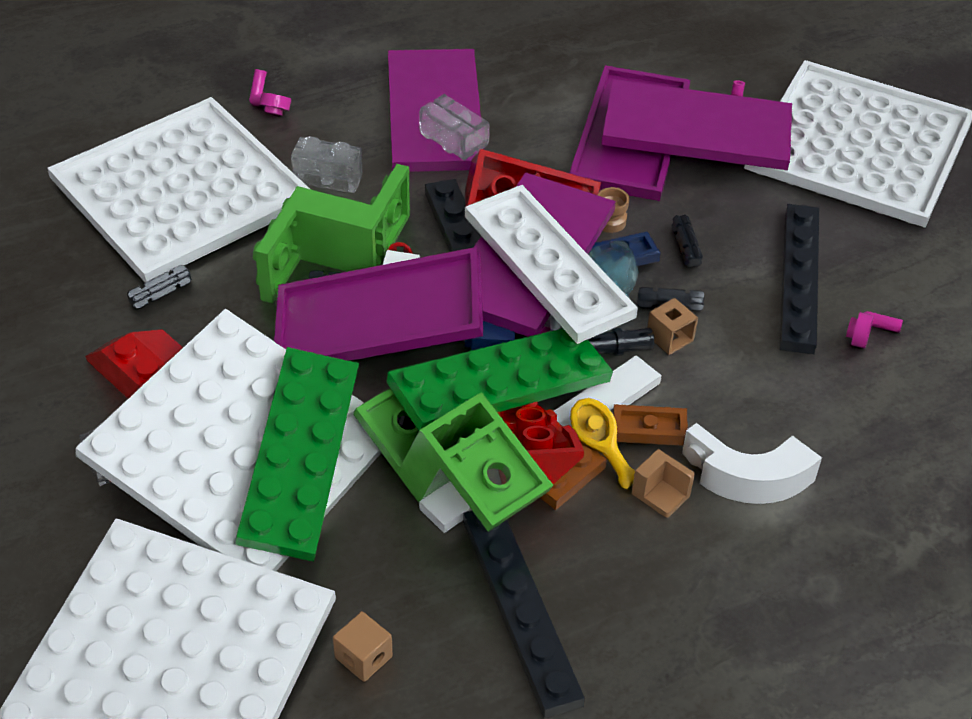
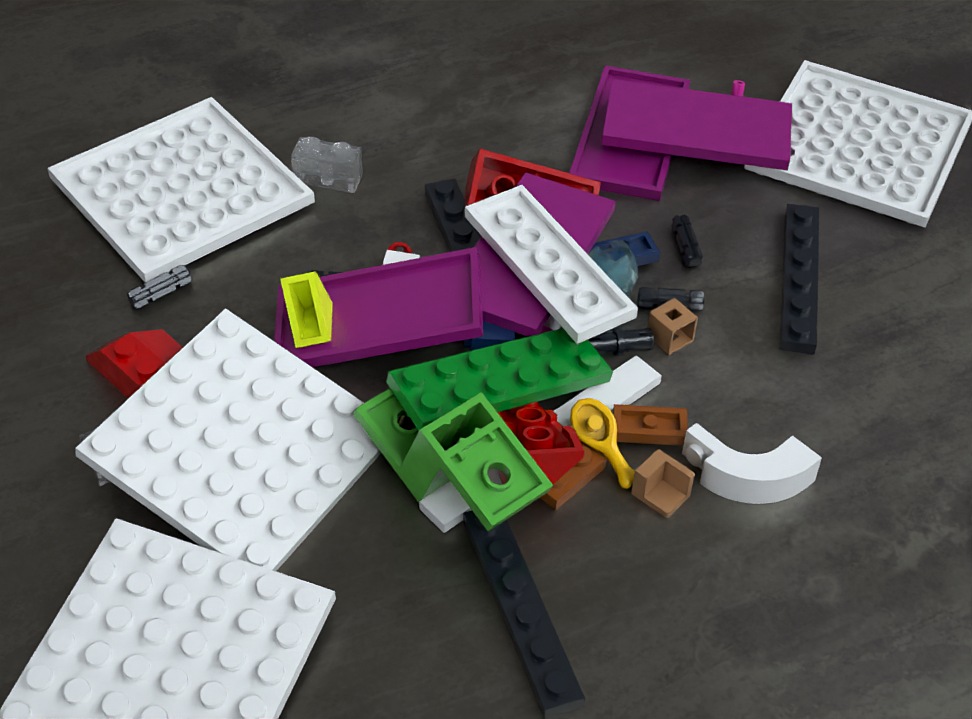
green plate [235,347,359,562] -> none
dark pink plate [249,69,291,116] -> none
bright green bracket [253,164,410,303] -> none
medium nougat piece [333,611,393,682] -> none
magenta tile [388,49,484,172] -> none
clear brick [419,94,489,160] -> none
medium nougat wheel [598,187,629,233] -> none
dark pink plate [846,311,903,349] -> none
none -> neon yellow slope [280,271,333,348]

